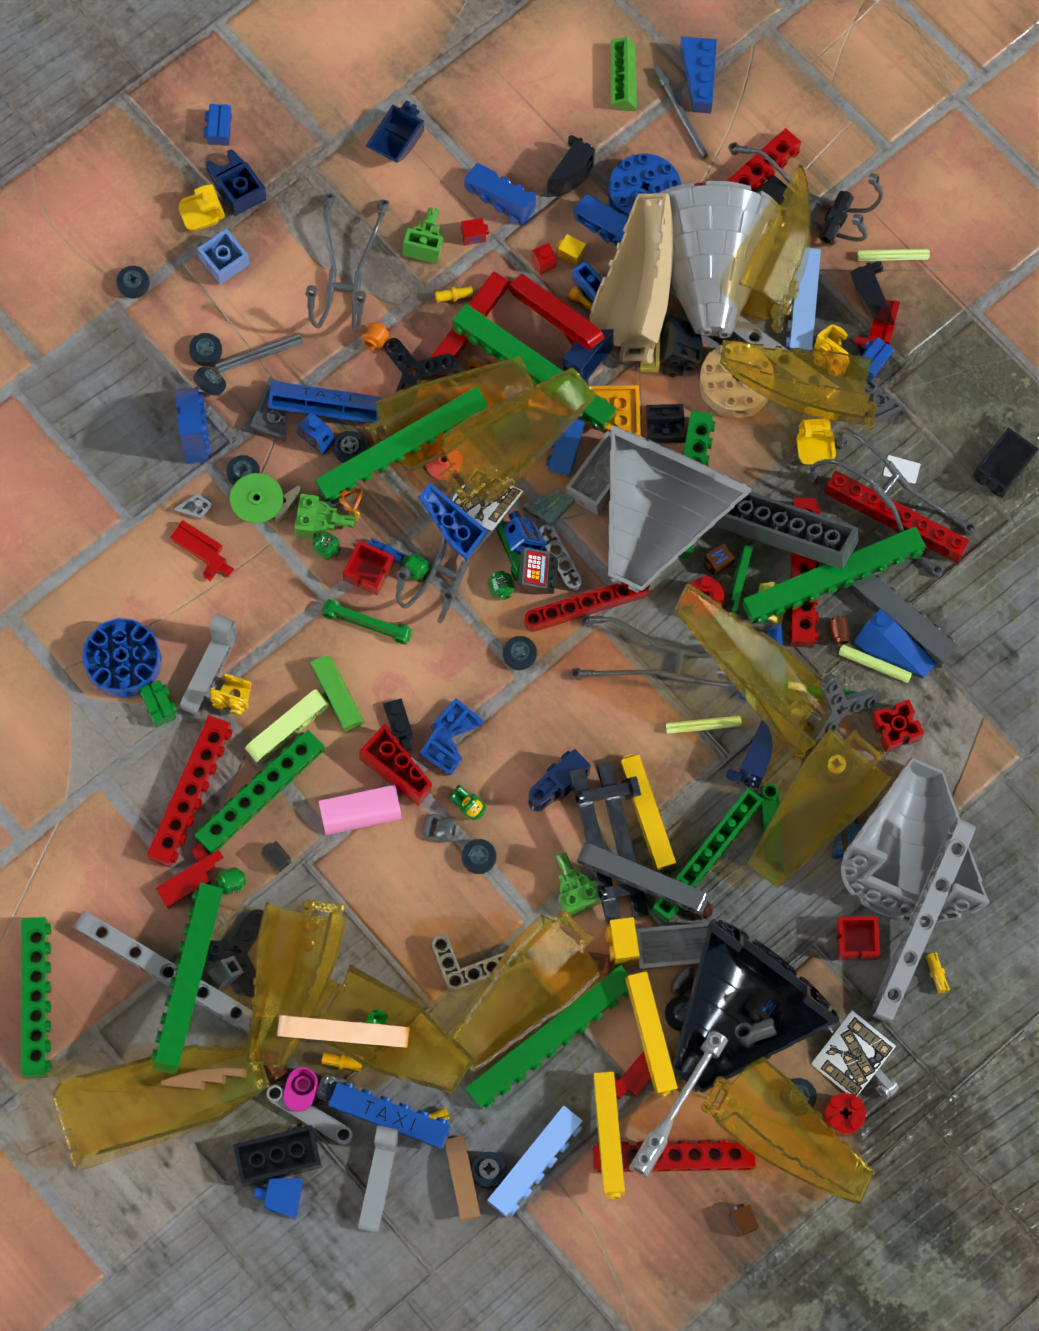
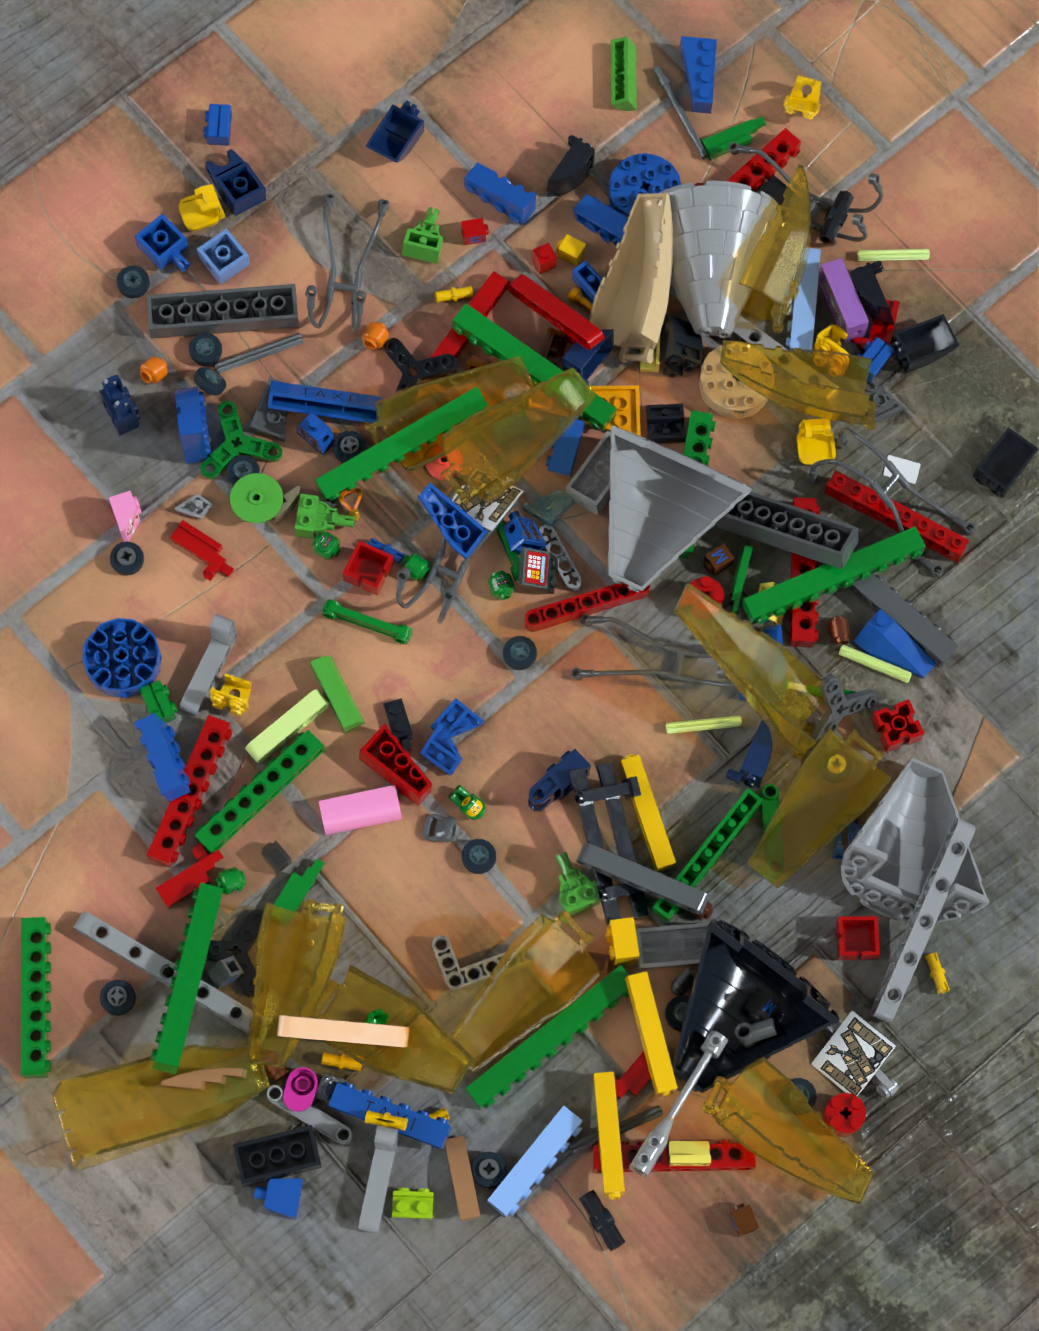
none -> dark blue brick [99,375,141,436]
none -> black wheel [100,980,136,1016]
none -> bright pink slope [109,490,142,542]
none -> black wheel [110,541,144,576]
none -> blue wedge [134,713,190,802]
none -> blue brick [135,214,190,272]
none -> orange head [140,356,168,384]
none -> dark grey brick [147,284,299,338]
none -> green piece [200,401,283,479]
none -> green piece [267,858,325,927]
none -> yellow pin [365,1110,408,1131]
none -> lime bracket [392,1187,434,1219]
none -> reddish brown hinge [540,327,568,368]
none -> dark grey axle [570,1105,663,1154]
none -> black piece [579,1189,625,1252]
none -> light yellow panel [669,1141,711,1166]
none -> green piece [702,117,766,160]
none -> yellow piece [783,75,822,119]
none -> medium lavender brick [818,258,869,344]
none -> black piece [890,314,959,373]

